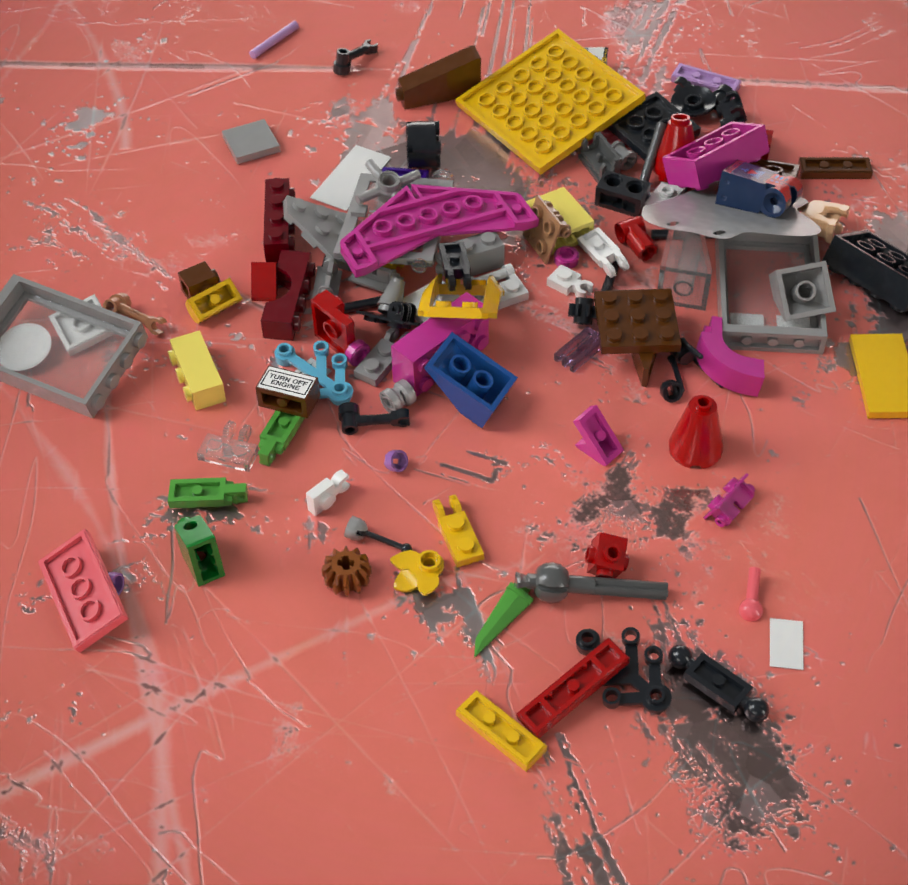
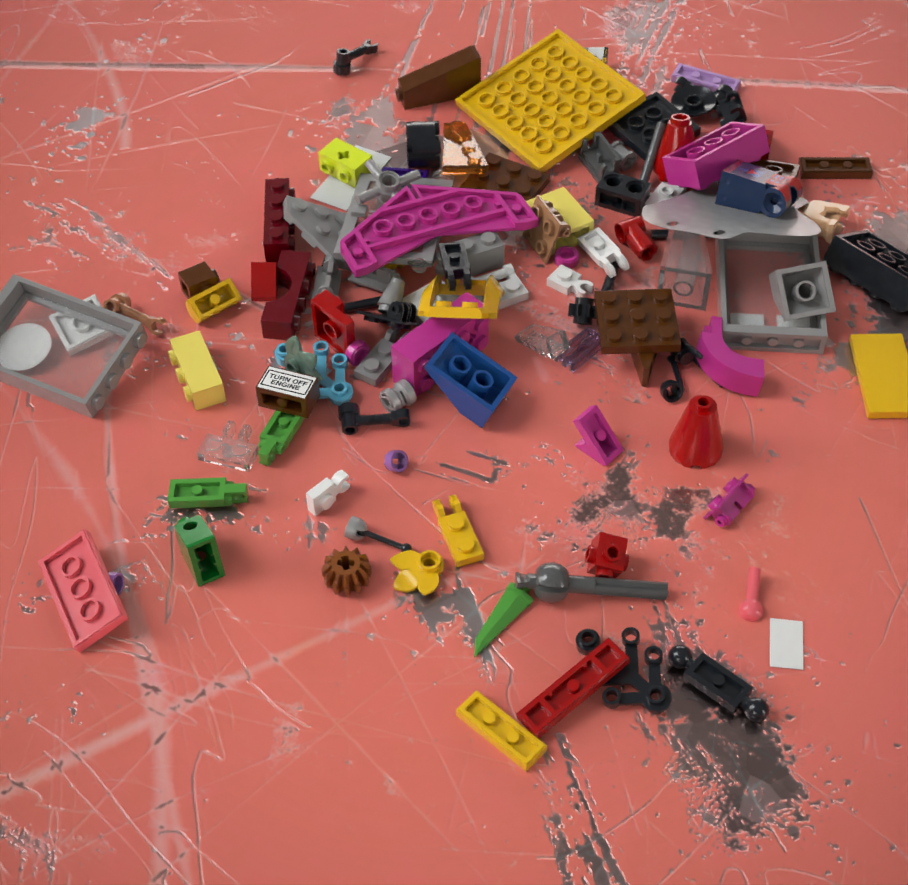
light grey tile [222,119,281,164] -> none
lavender bar [249,21,299,59] -> none
none -> sand green plate [284,336,323,382]
none -> neon yellow brick [318,138,373,188]
none -> clear orange wing [442,121,489,174]
none -> reddish brown plate [459,152,550,201]
none -> clear slope [515,324,570,359]

